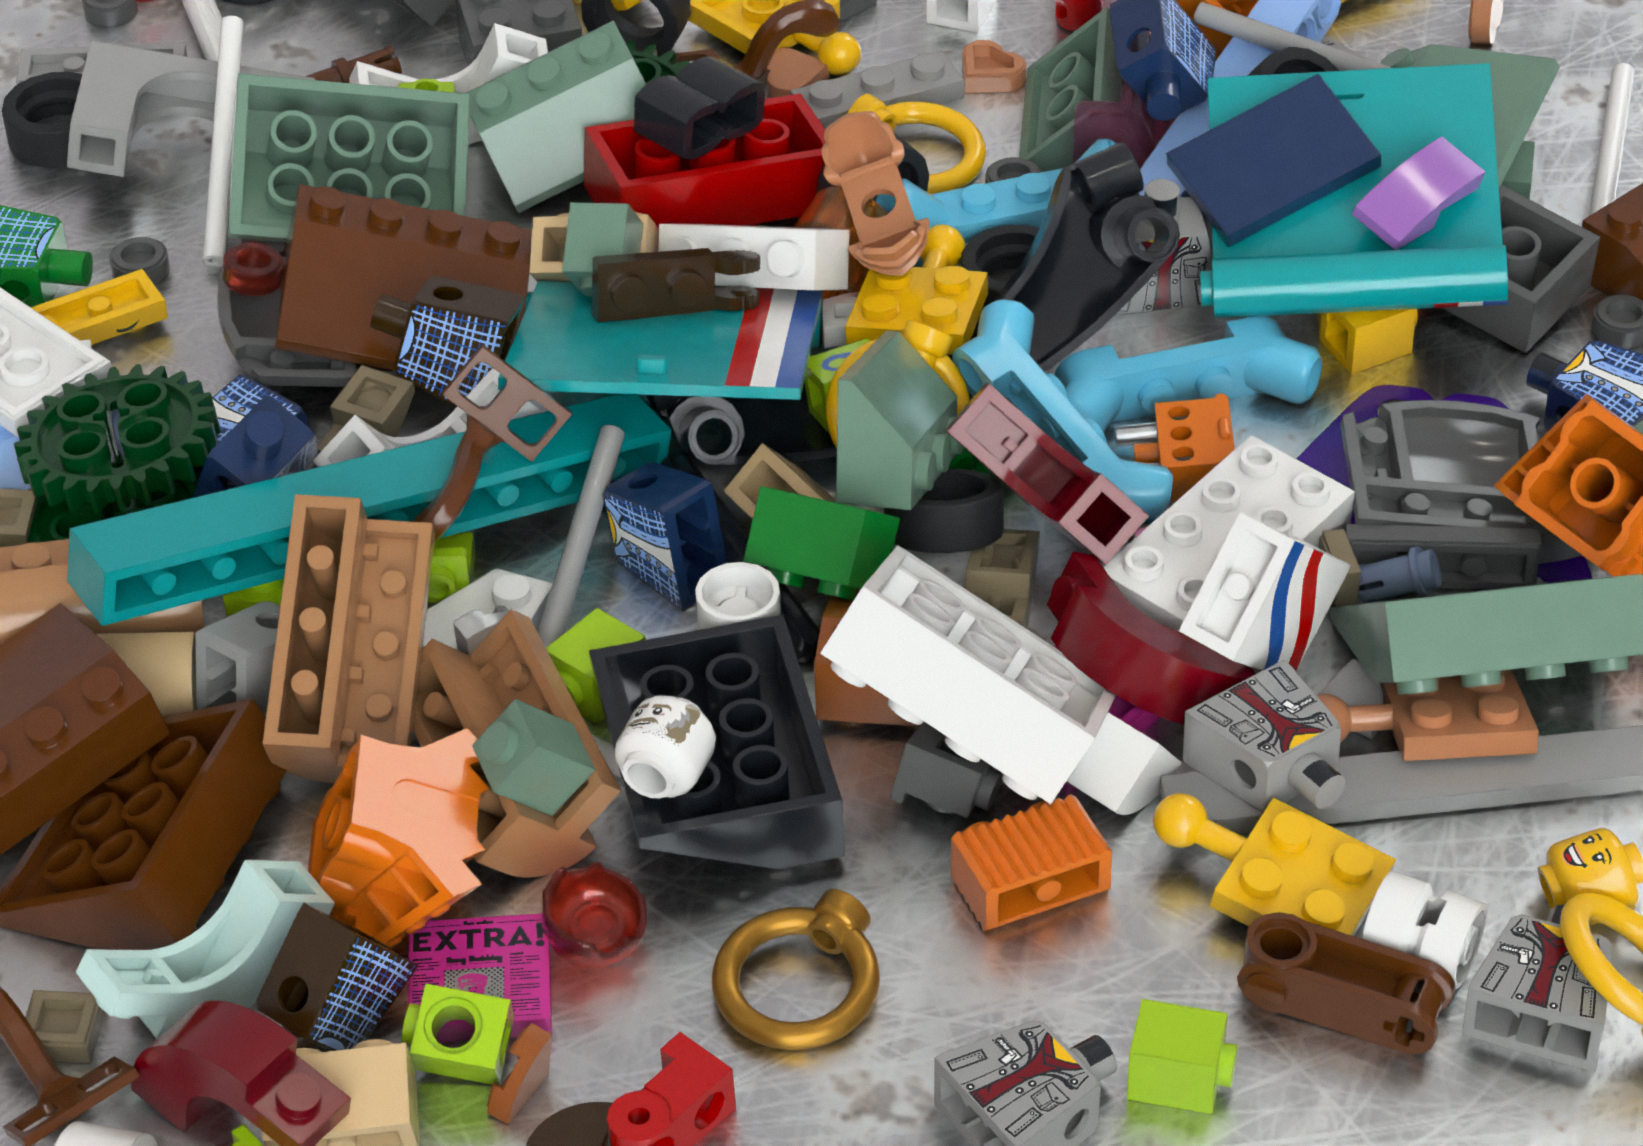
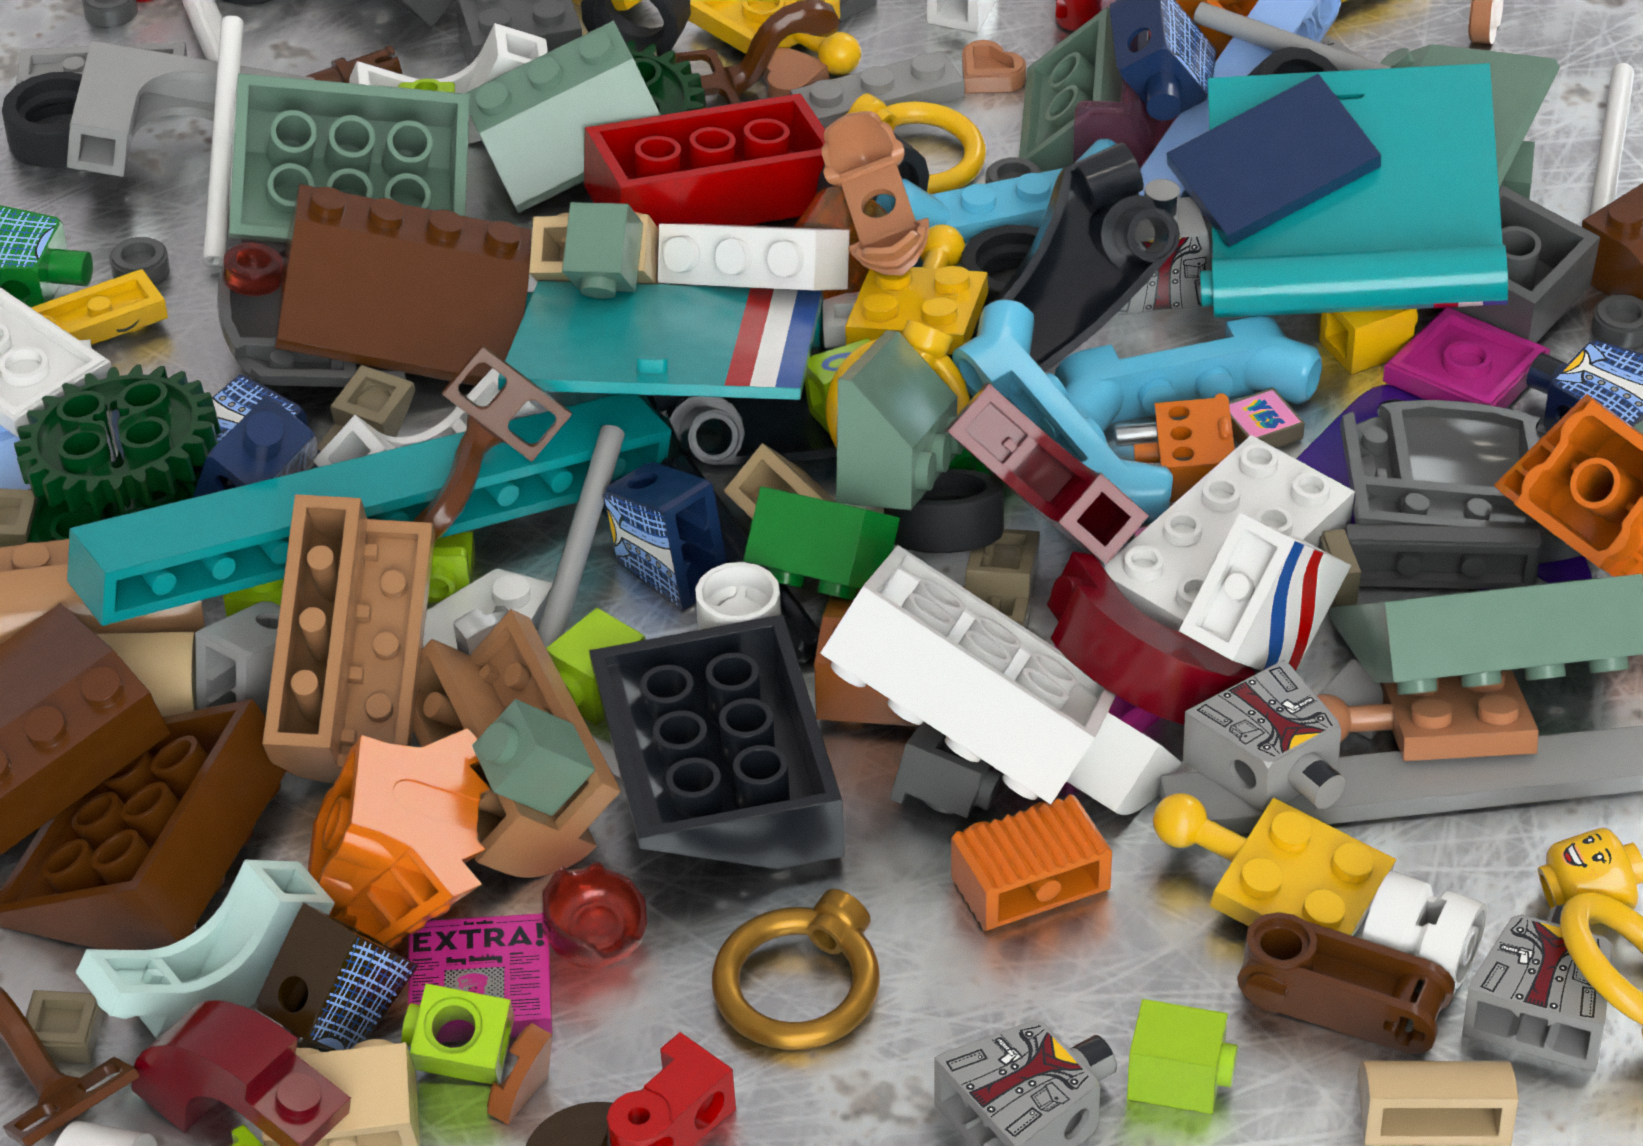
dark brown torso [370,276,525,408] -> none
dark brown hinge [592,248,760,322] -> none
white head [615,695,716,799] -> none
black brick [634,56,766,160] -> none
medium lavender slope [1352,136,1486,250] -> none
sand blue pin [1358,546,1442,603] -> none
none -> tile [1229,388,1305,448]
none -> tan brick [1357,1061,1519,1146]
none -> dark pink tile [1383,307,1550,408]

